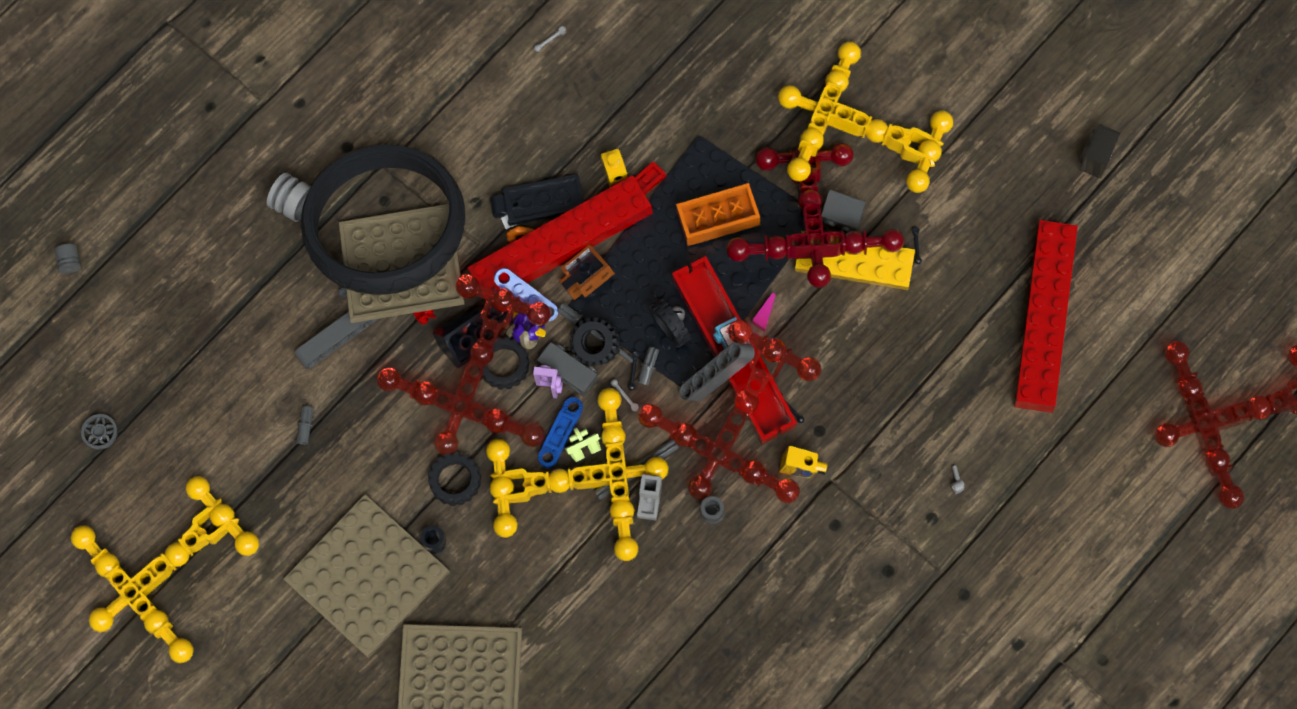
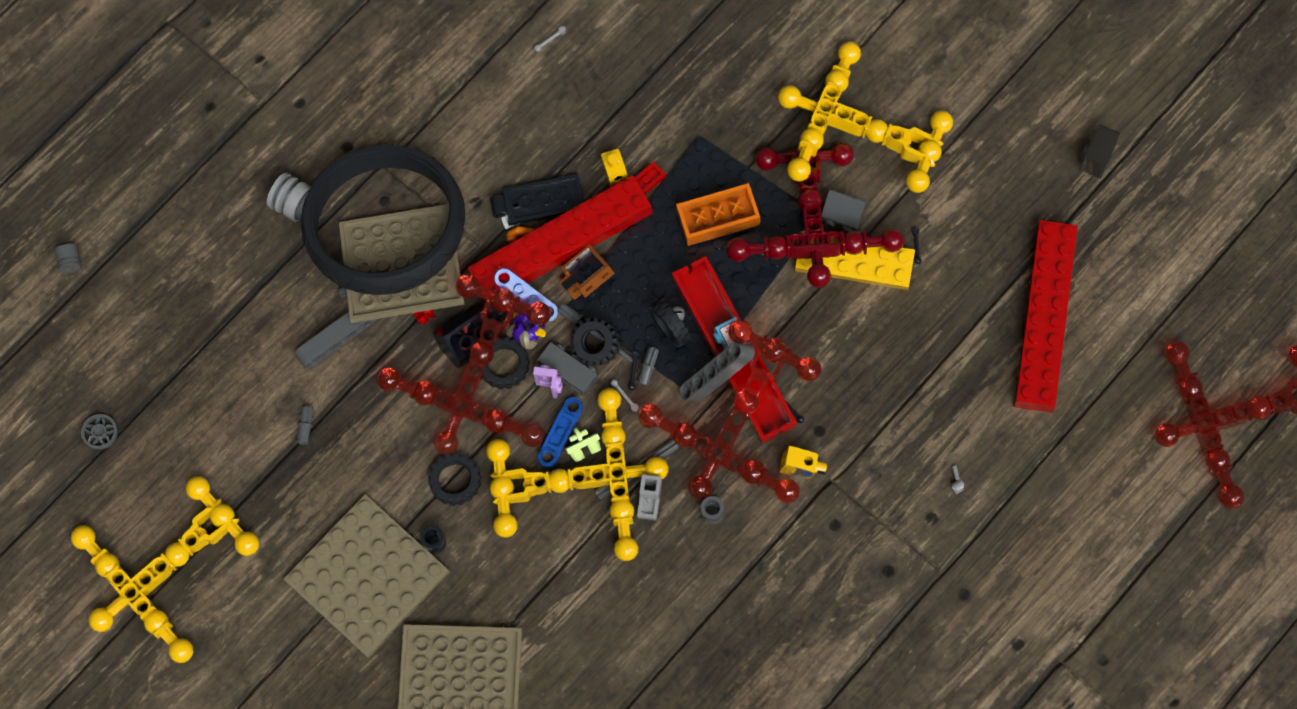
dark pink piece [752,293,776,332] -> none

